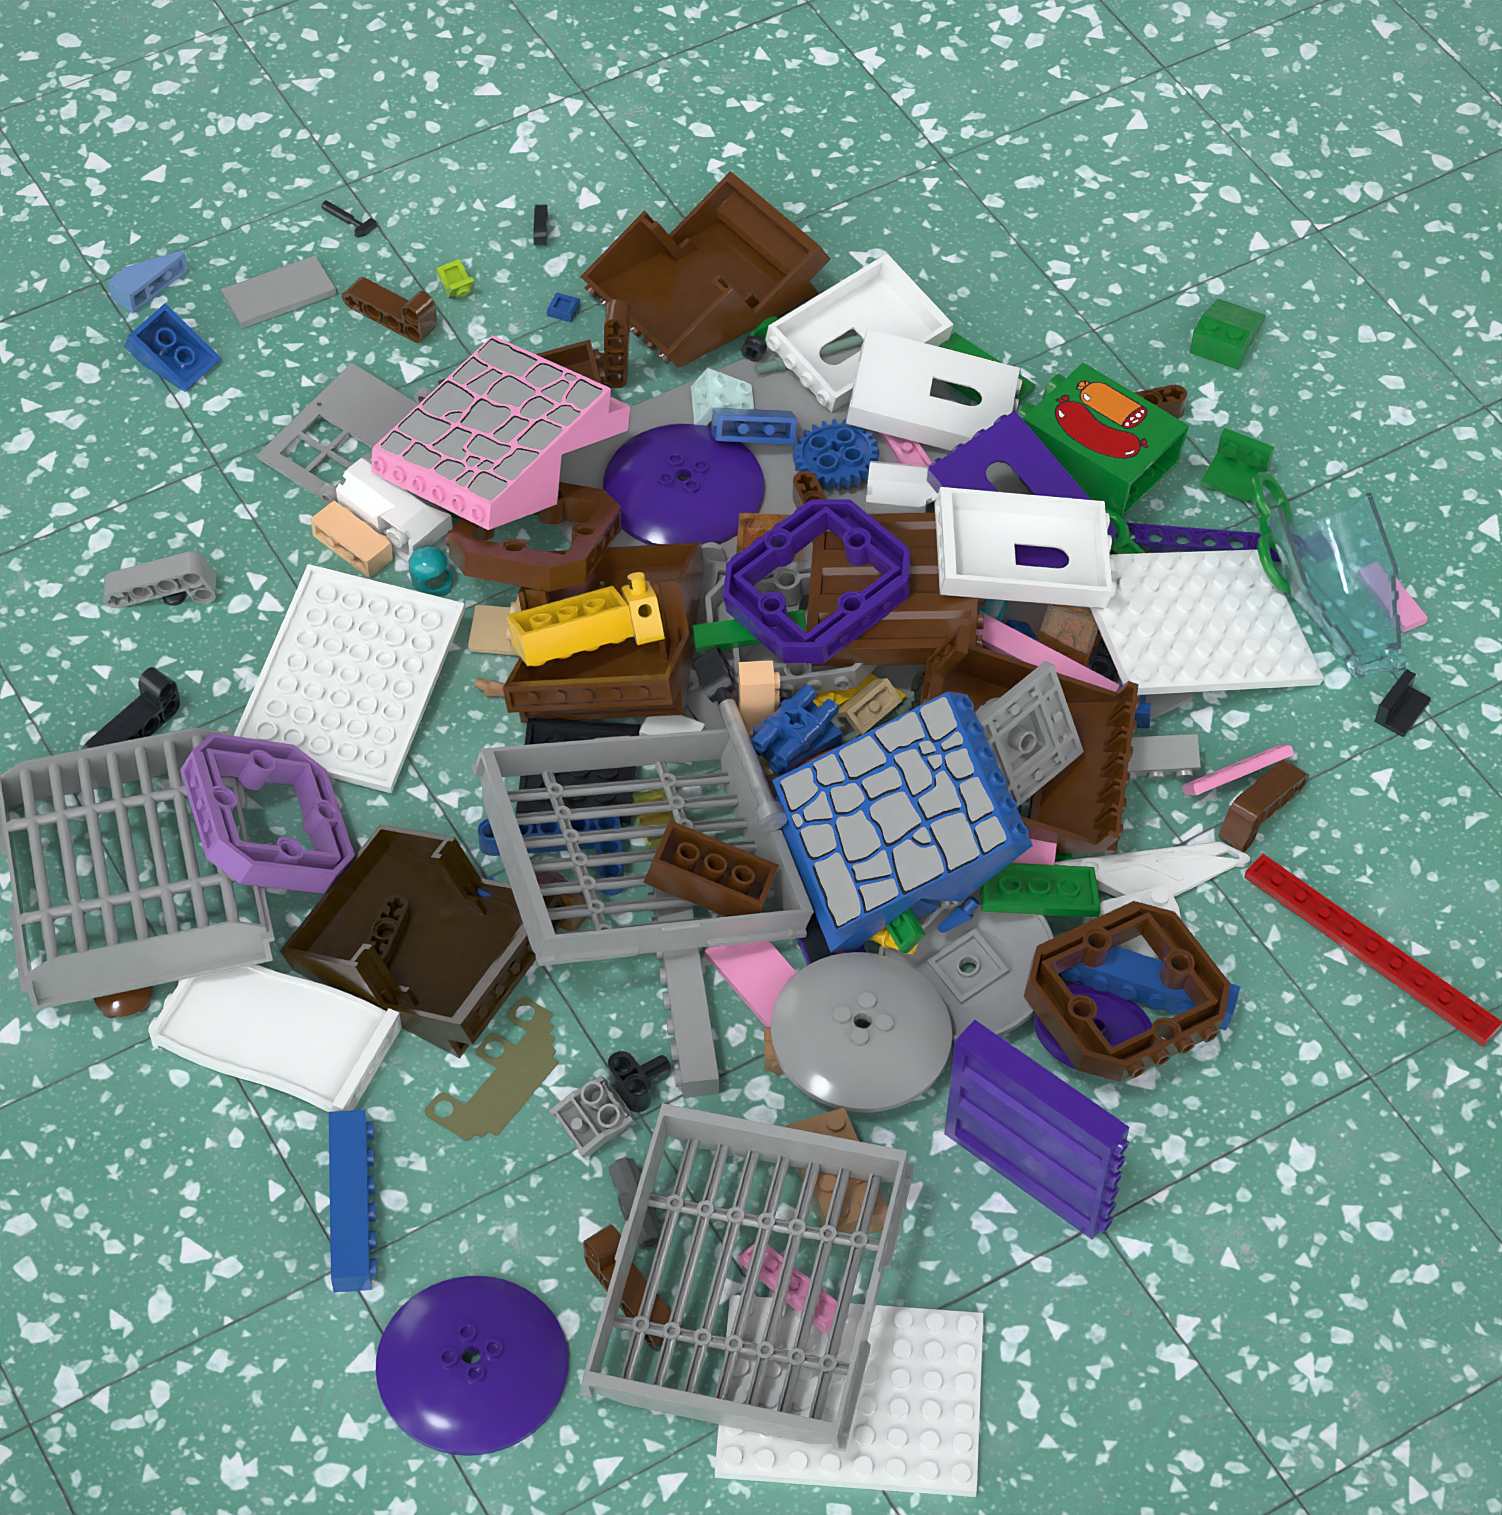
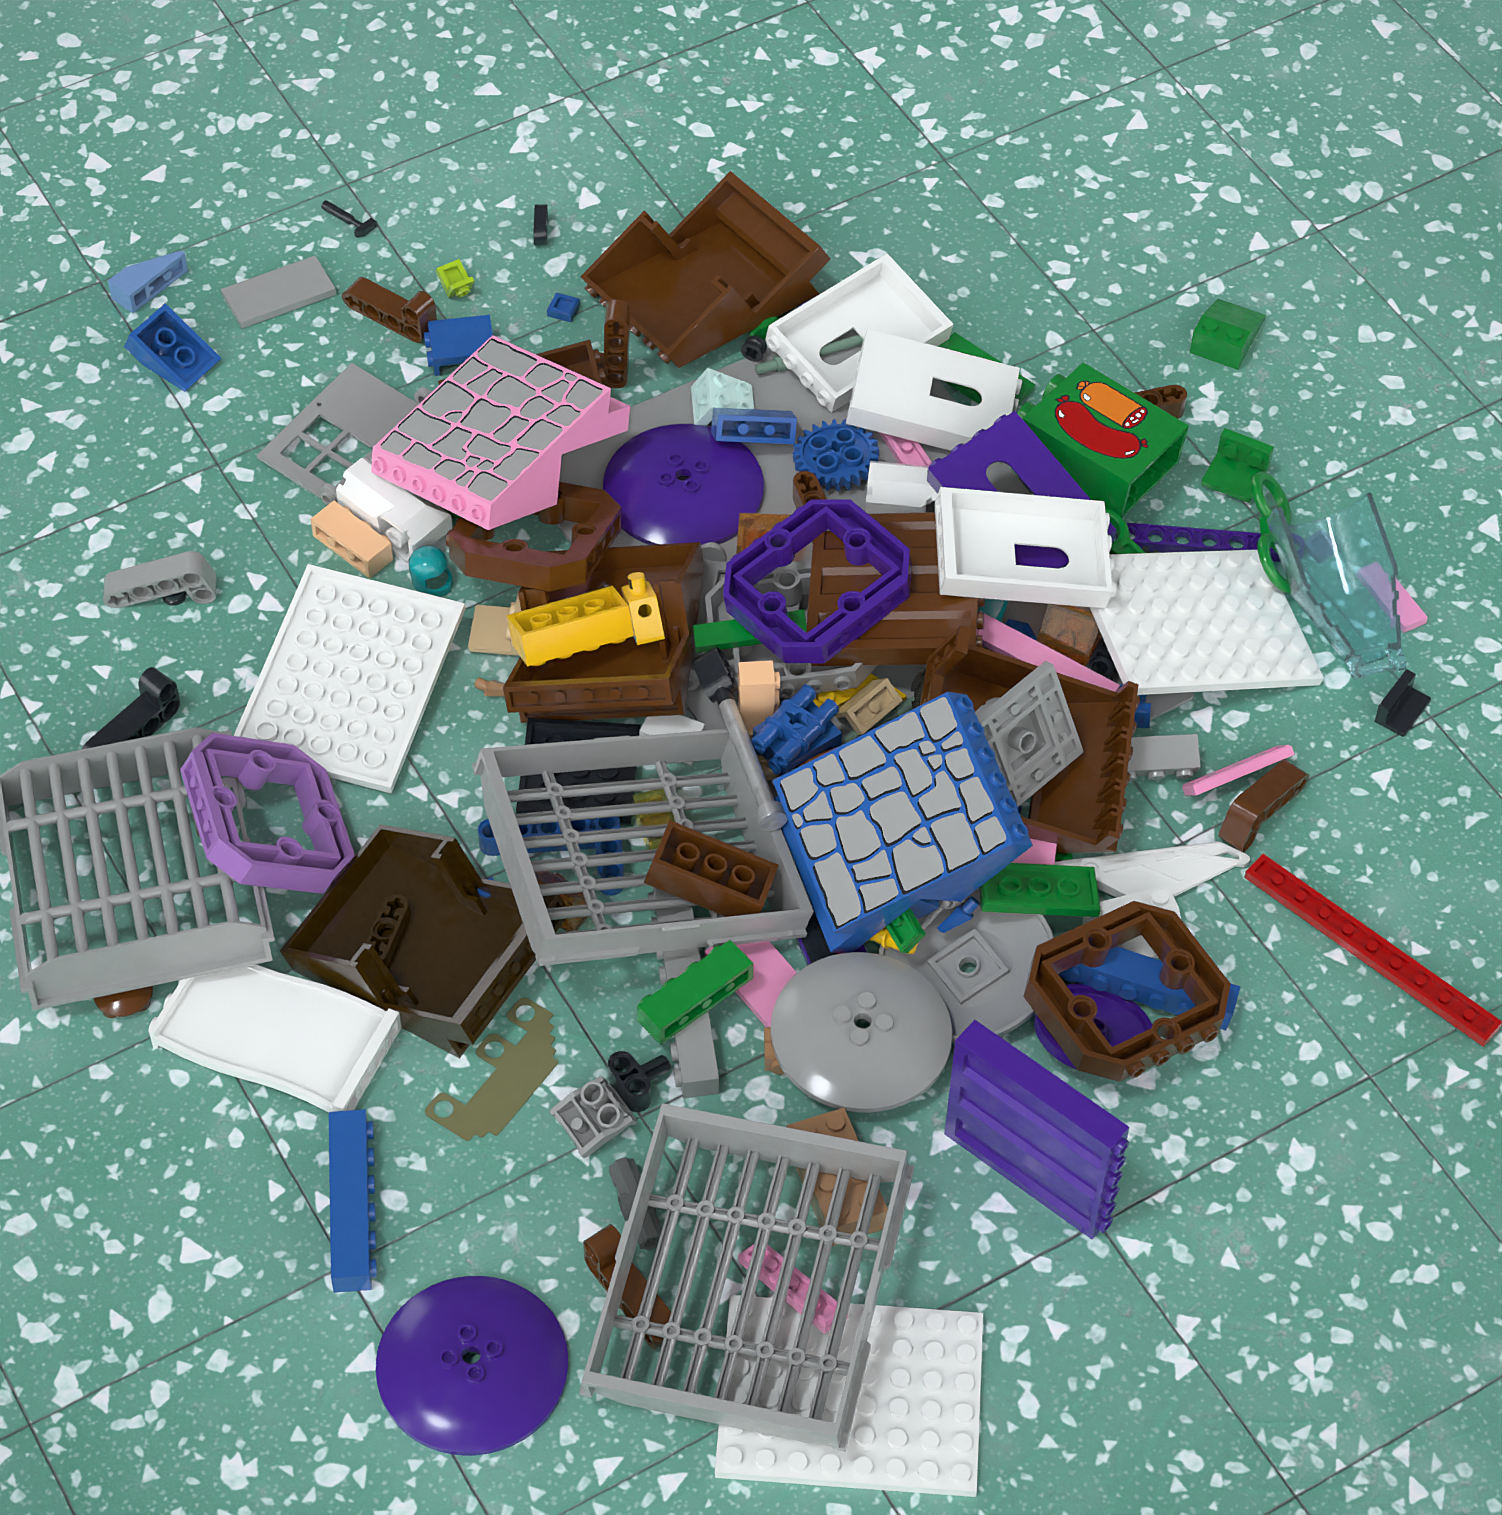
none -> blue panel [424,314,493,376]
none -> green brick [637,940,753,1045]

